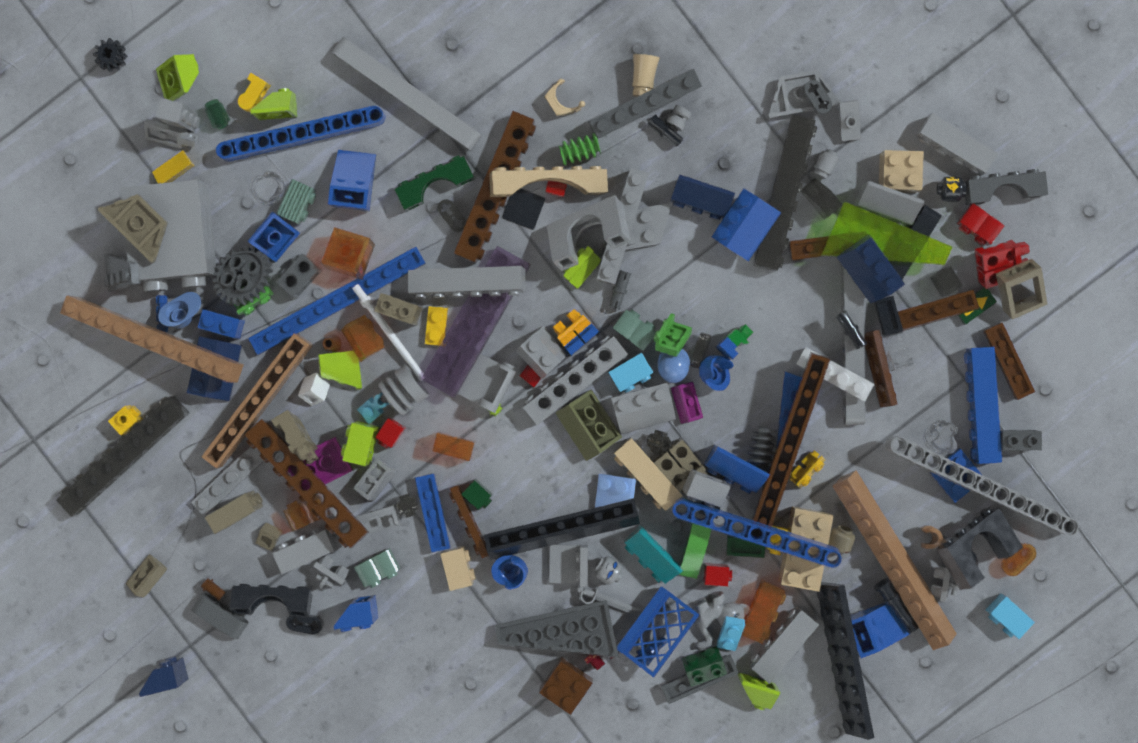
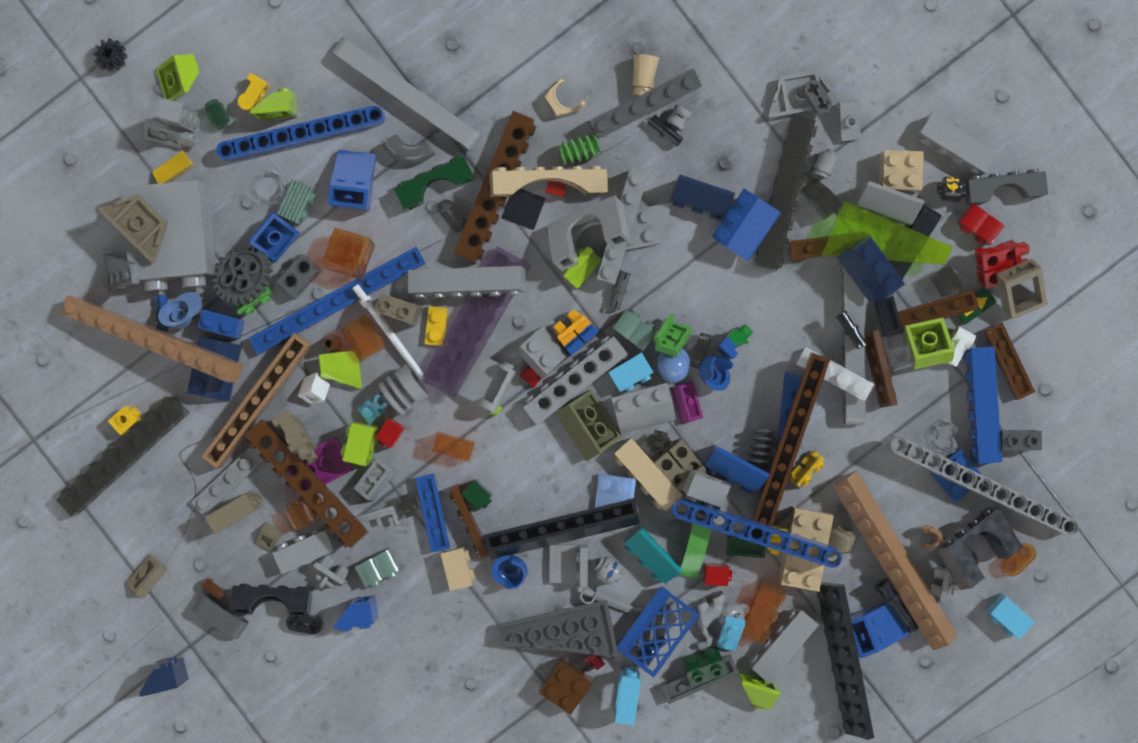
none -> dark grey cylinder [382,135,435,164]
none -> medium azure window [614,666,641,726]
none -> lime brick [904,318,955,370]
none -> white piece [947,326,976,367]

